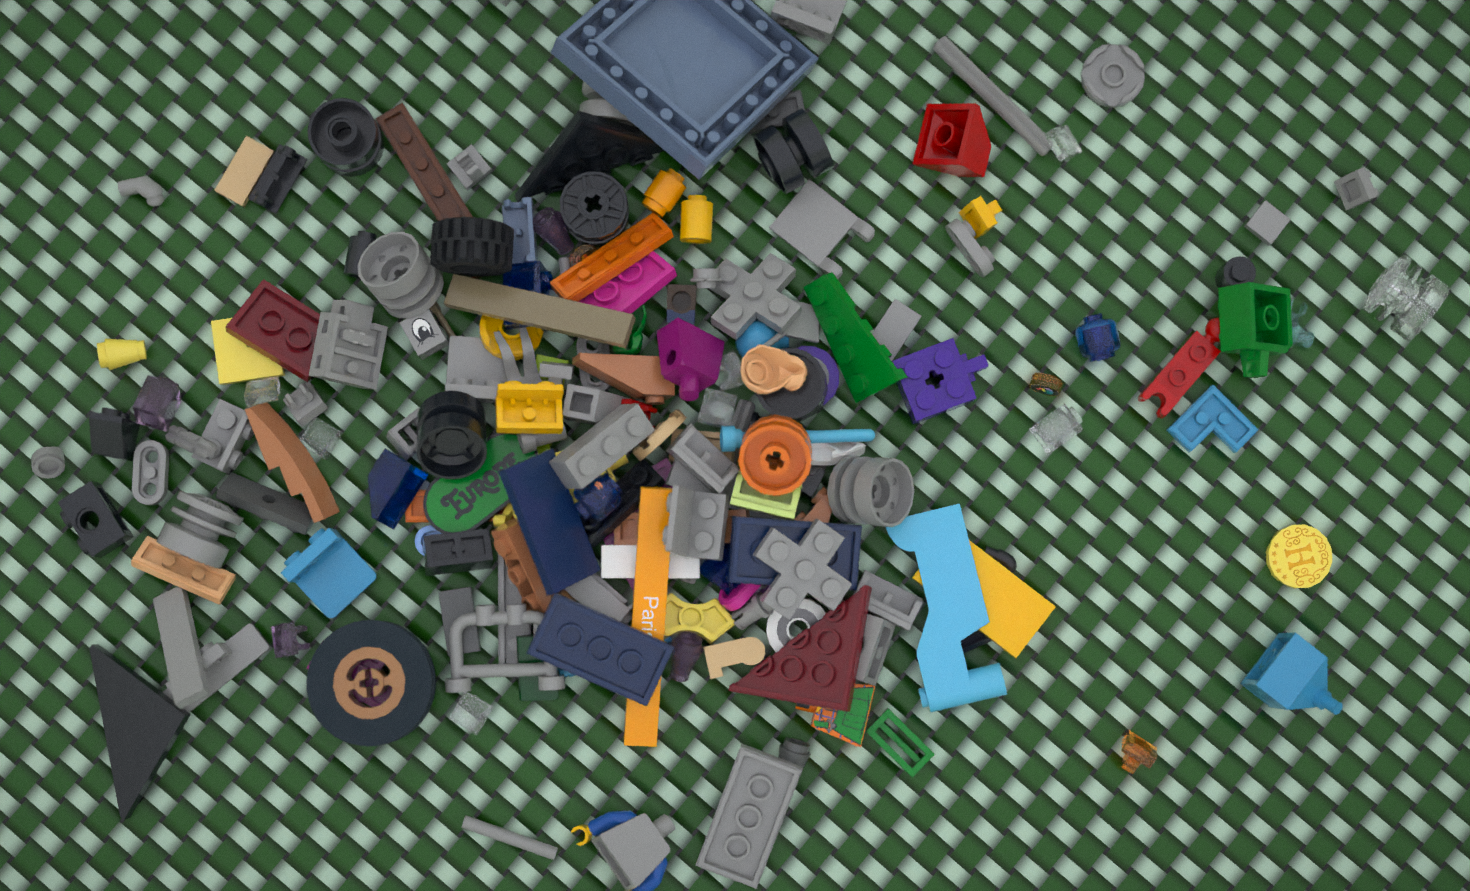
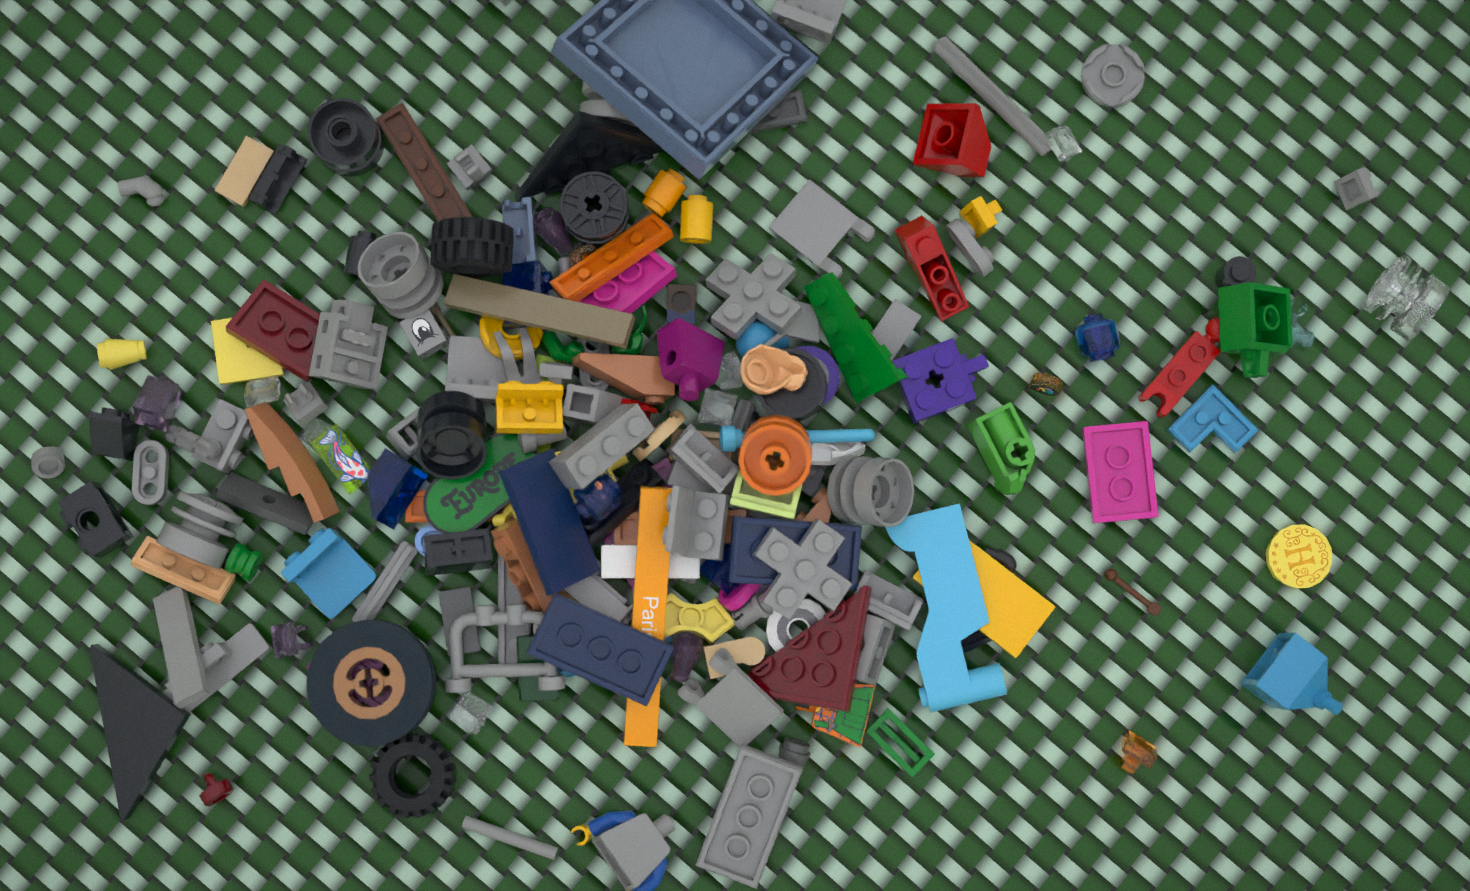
light grey plate [690,268,722,288] -> none
black wheel [753,108,834,194] -> none
clear brick [1029,403,1084,455] -> none
light grey tile [1244,200,1291,246] -> none
none -> dark red tile [199,772,234,807]
none -> green wheel [225,542,263,582]
none -> tile [310,423,375,494]
none -> light grey axle [352,541,418,622]
none -> black tyre [369,733,457,818]
none -> green arm [541,331,585,364]
none -> light grey flag [678,648,784,747]
none -> red slope [894,216,969,322]
none -> bright green piece [967,402,1035,495]
none -> dark pink plate [1082,421,1159,524]
none -> reddish brown hinge [1105,568,1161,615]

